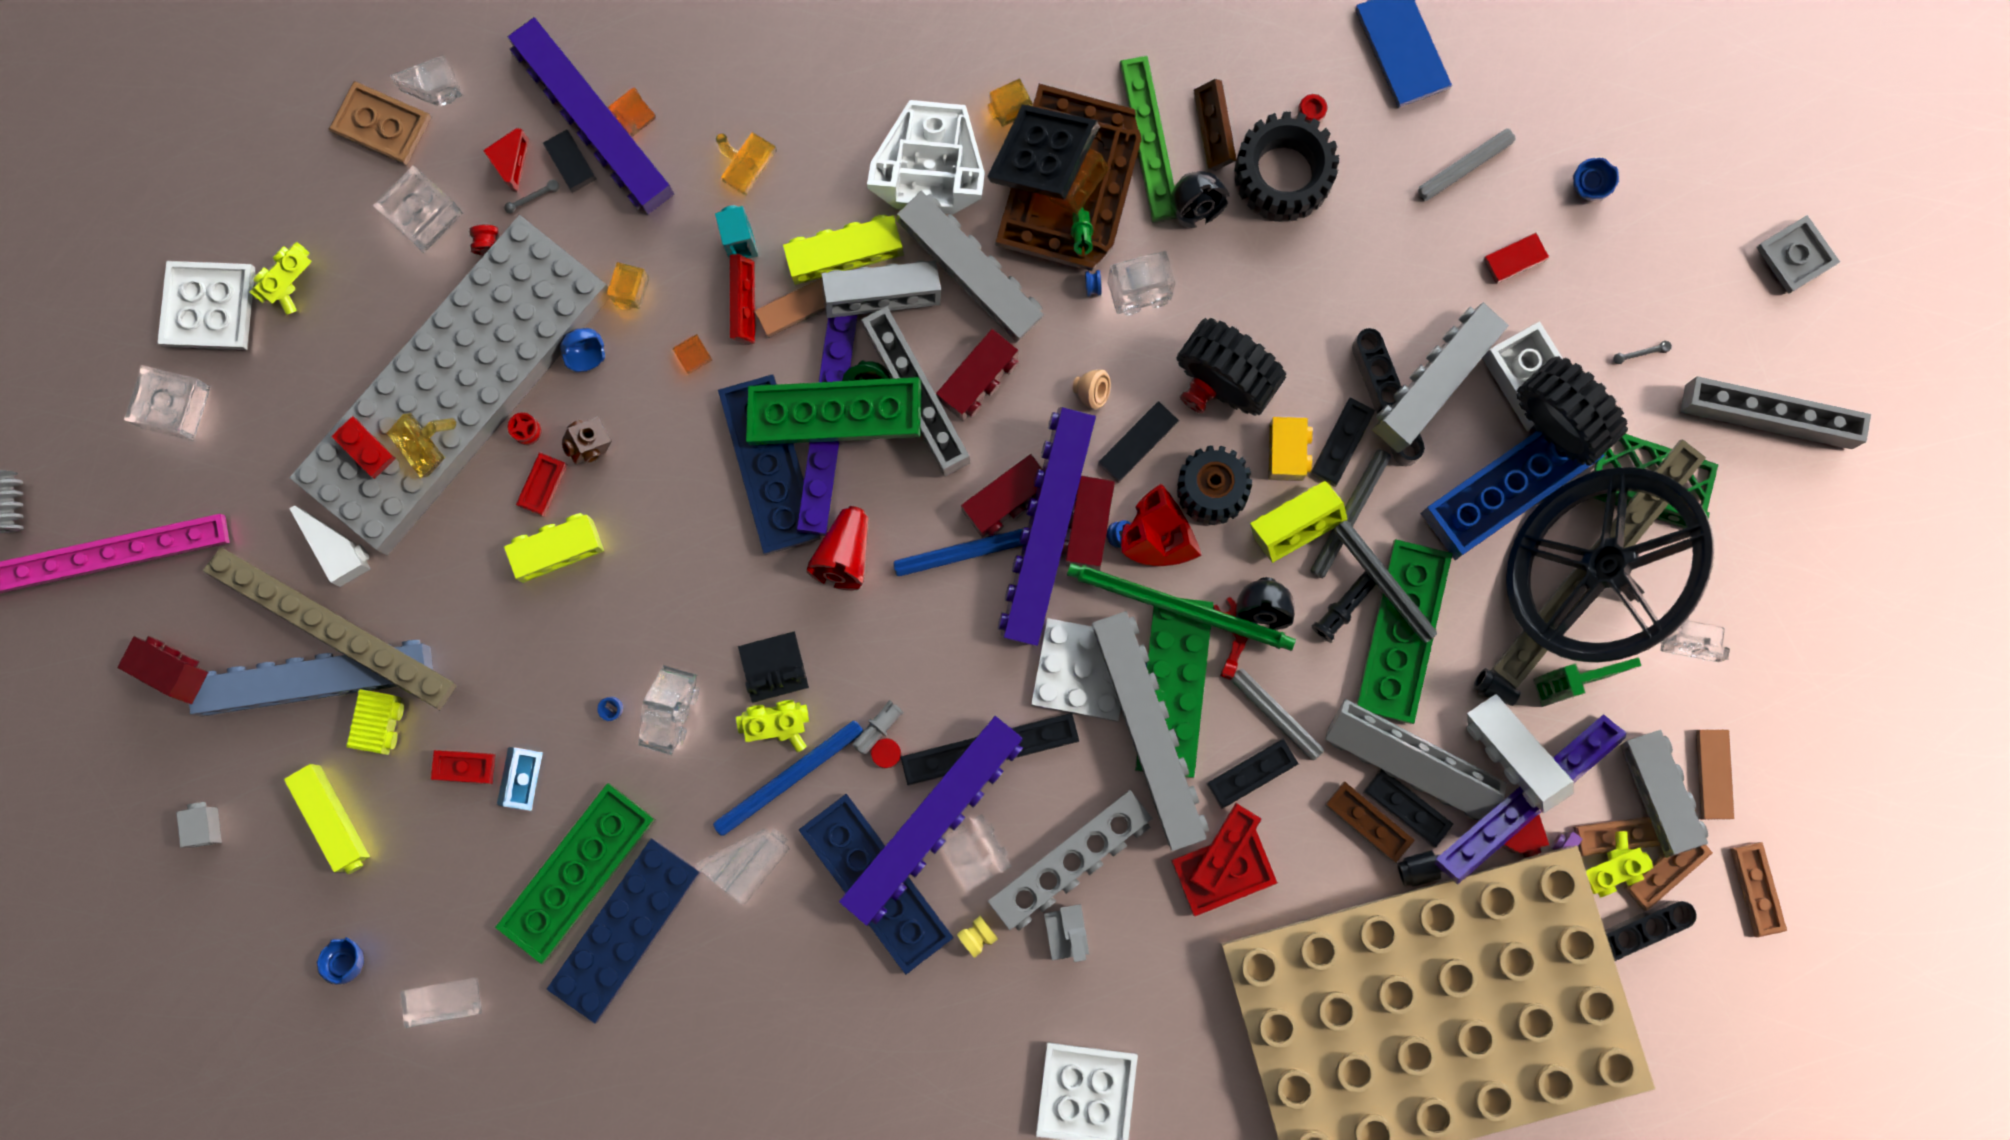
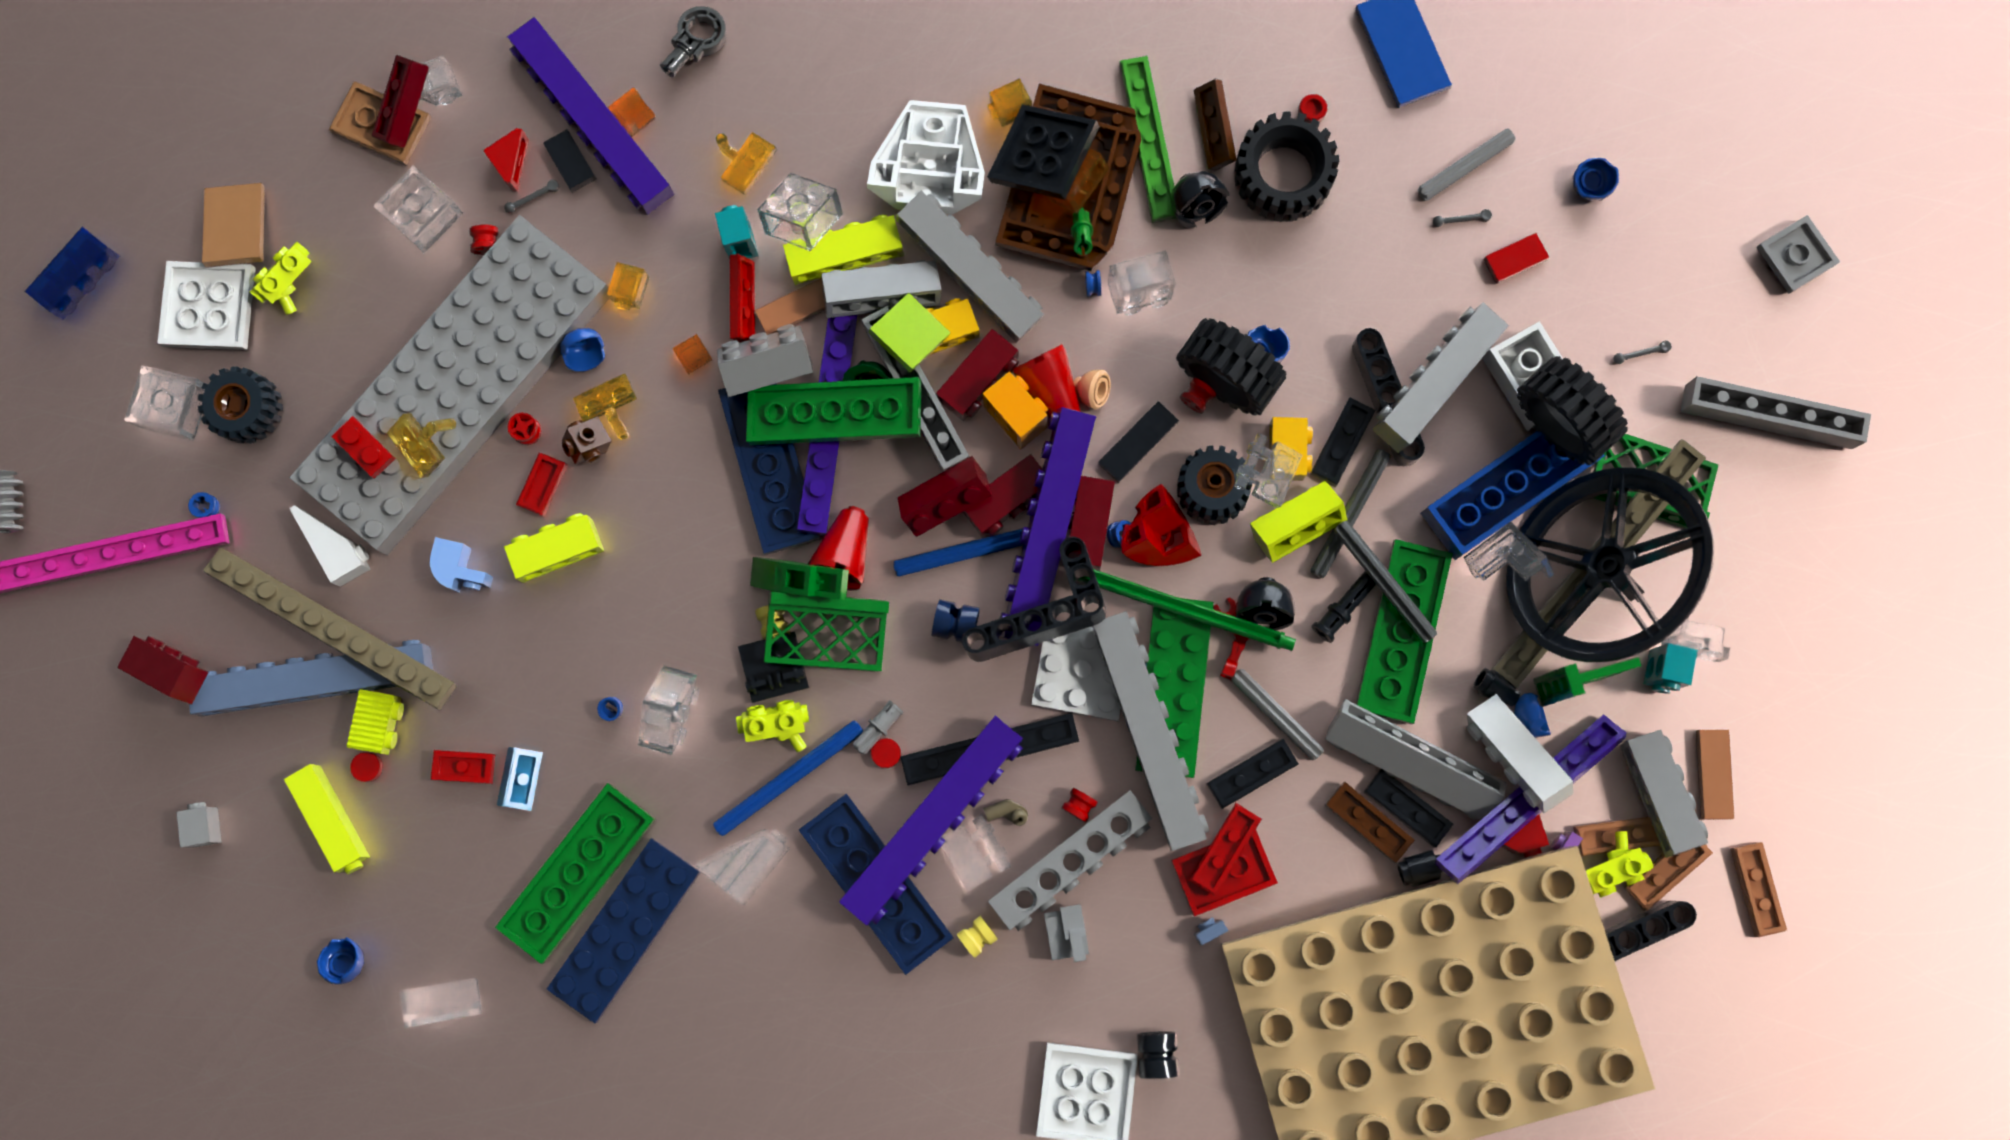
none -> clear blue brick [24,227,120,320]
none -> blue bush [188,492,220,518]
none -> black wheel [198,366,283,444]
none -> medium nougat tile [202,183,265,267]
none -> red tile [350,752,383,782]
none -> dark red slope [372,54,429,148]
none -> light blue brick [430,537,493,593]
none -> clear yellow plate [573,373,637,440]
none -> dark grey pin [660,6,726,78]
none -> light grey brick [717,324,813,397]
none -> green slope [750,557,849,600]
none -> light yellow wheel [755,605,791,640]
none -> clear brick [757,172,843,251]
none -> green fence [763,590,889,671]
none -> lime tile [868,293,951,372]
none -> dark red brick [897,456,992,537]
none -> yellow brick [926,298,980,356]
none -> dark blue wheel [931,599,980,643]
none -> black beam [962,537,1107,662]
none -> light orange brick [982,371,1048,450]
none -> dark tan arm [983,799,1028,826]
none -> red cone [1012,344,1081,419]
none -> red wheel [1061,787,1098,823]
none -> black wheel [1137,1031,1179,1079]
none -> sand blue plate [1194,917,1228,945]
none -> clear plate [1234,433,1303,508]
none -> blue hair [1247,325,1290,363]
none -> dark grey hinge [1433,209,1492,227]
none -> clear panel [1464,522,1554,581]
none -> blue hair [1514,693,1551,738]
none -> teal brick [1643,643,1698,694]

